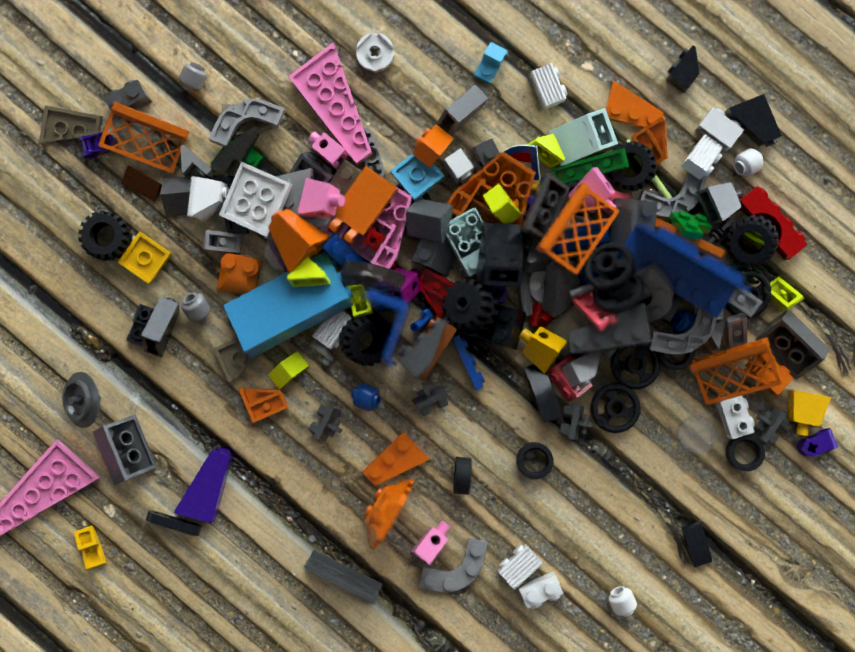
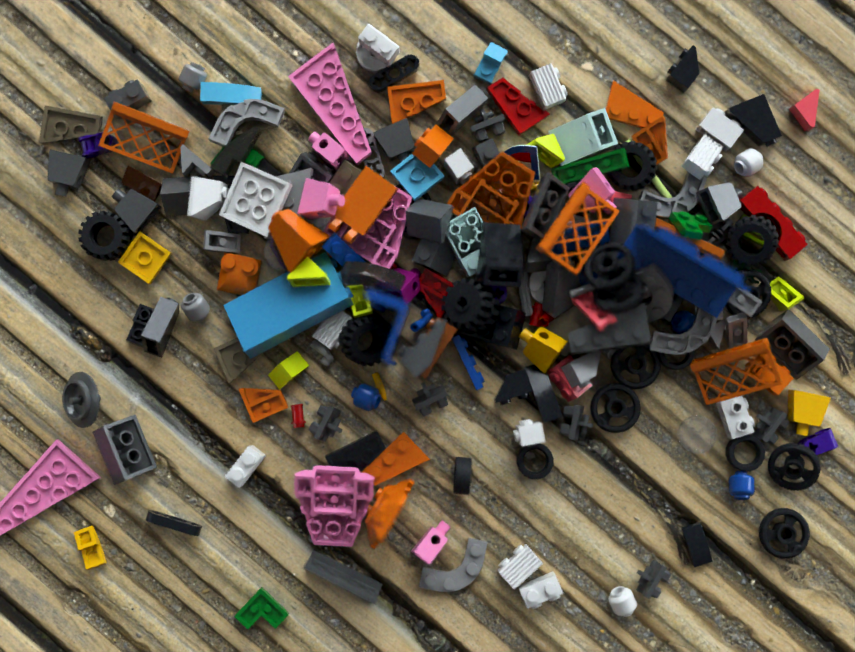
dark purple slope [174,447,233,523] -> none
red plate [362,228,385,251] -> none
neon yellow slope [483,184,522,224] -> none
none -> dark grey torso [47,149,91,197]
none -> dark grey torso [112,189,162,234]
none -> medium azure slope [200,82,262,105]
none -> white brick [225,445,266,488]
none -> green plate [234,587,290,630]
none -> red pin [291,404,306,428]
none -> bright pink wedge [294,465,374,547]
none -> black wing [325,430,386,472]
none -> white brick [358,24,400,66]
none -> black beam [369,54,419,93]
none -> yellow helmet [372,372,387,401]
none -> dark grey torso [373,118,415,163]
none -> orange wing [387,80,446,124]
none -> dark grey hips [470,109,505,143]
none -> red wing [486,77,550,136]
none -> black slope [494,369,533,406]
none -> white brick [513,419,545,446]
none -> dark grey hips [636,560,671,599]
none -> blue head [729,471,755,500]
none -> black wheel [759,508,810,559]
none -> black wheel [768,443,820,491]
none -> coral slope [789,89,820,131]

